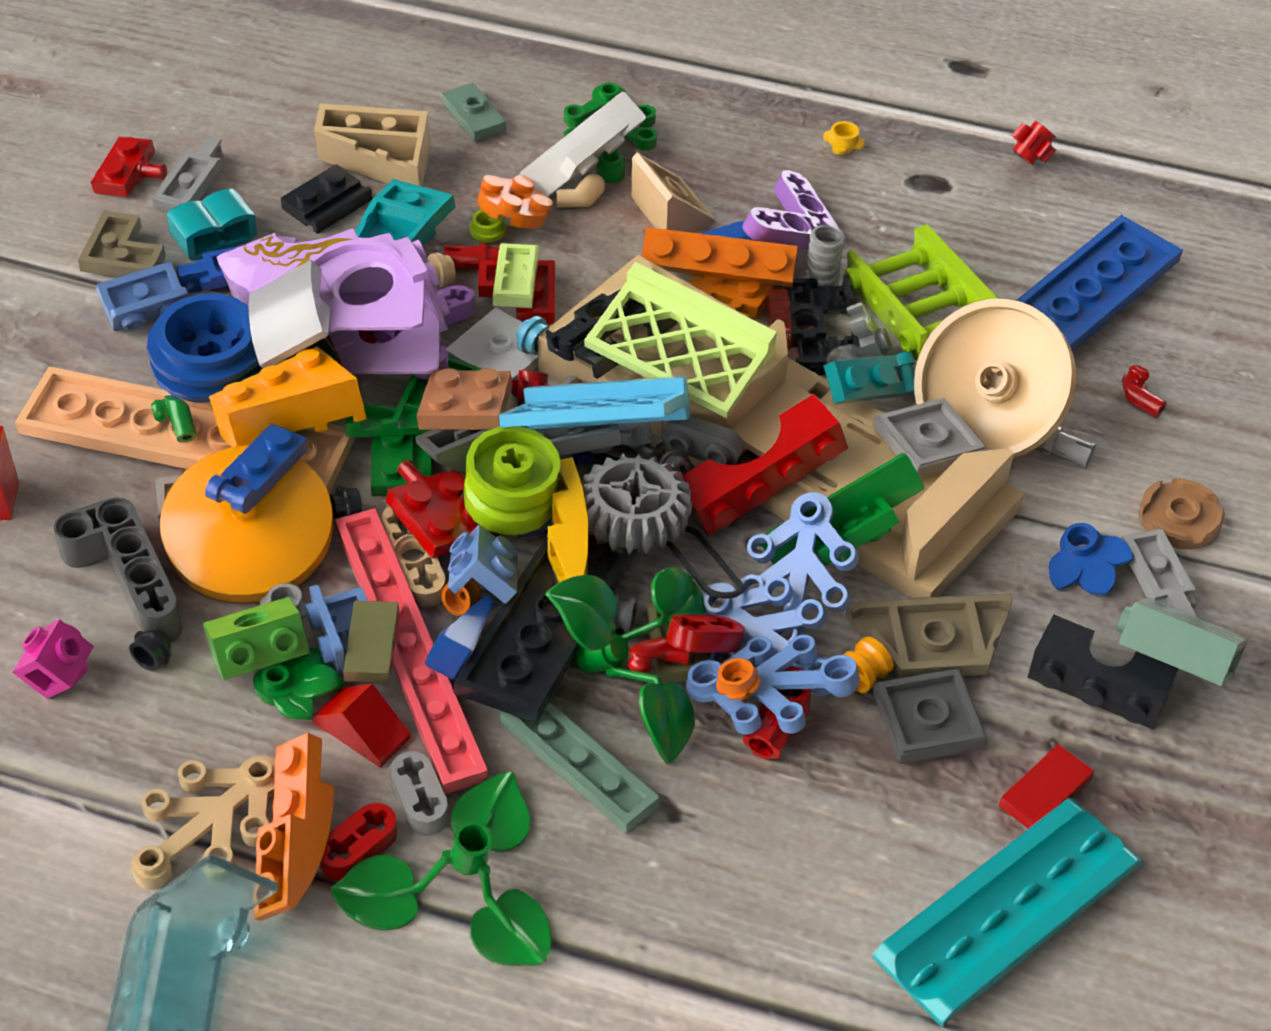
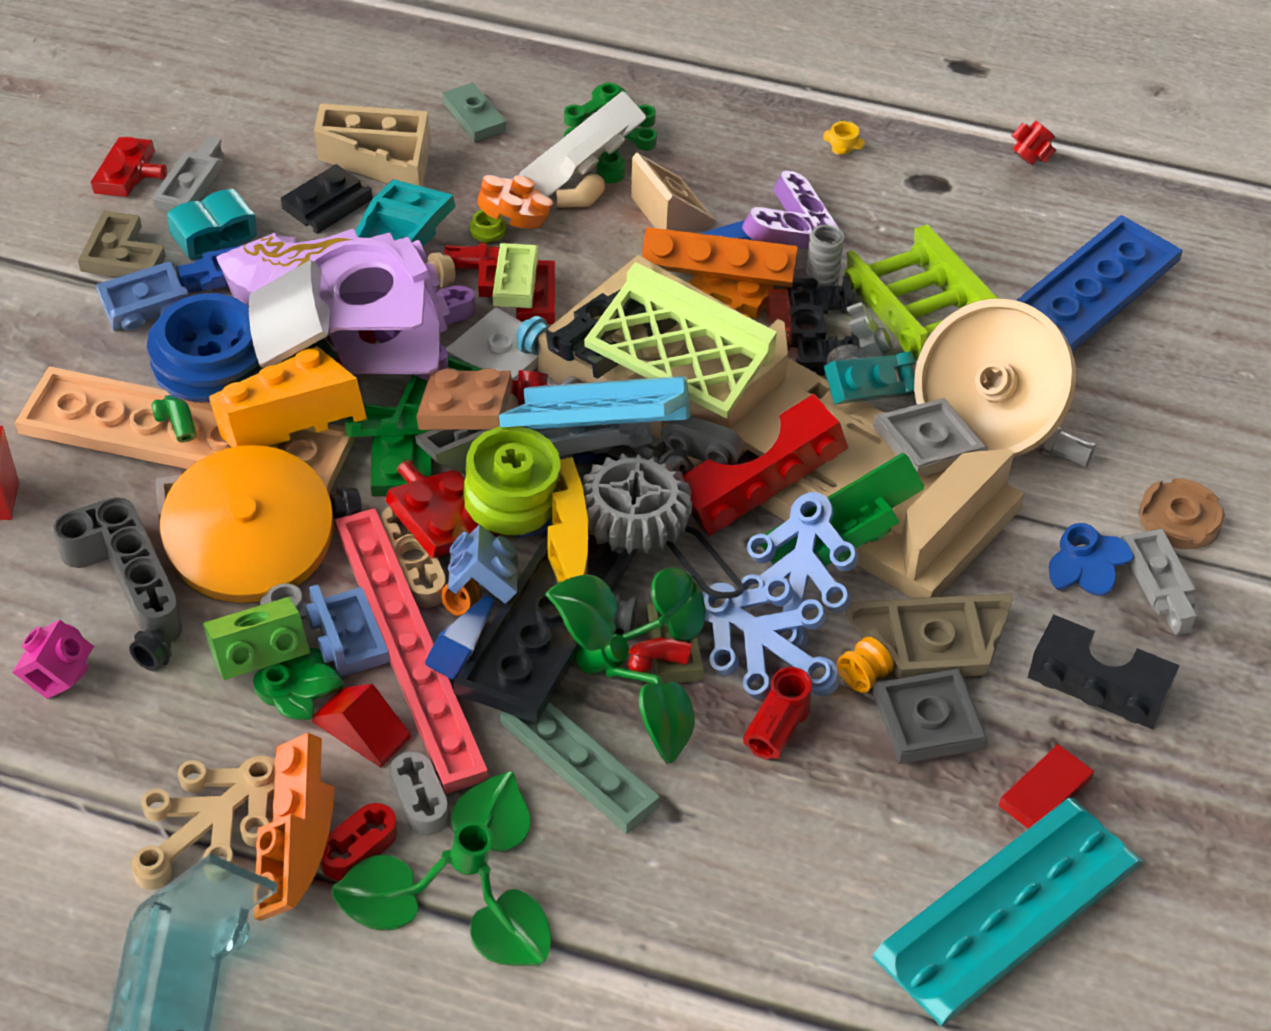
blue plate [205,423,307,514] -> none
olive tile [343,601,399,683] -> none
red beam [666,615,745,653] -> none
medium blue plant [686,634,860,735] -> none
orange plate [716,658,761,700] -> none
sand green brick [1116,598,1249,686] -> none
red arm [1122,365,1167,418] -> none

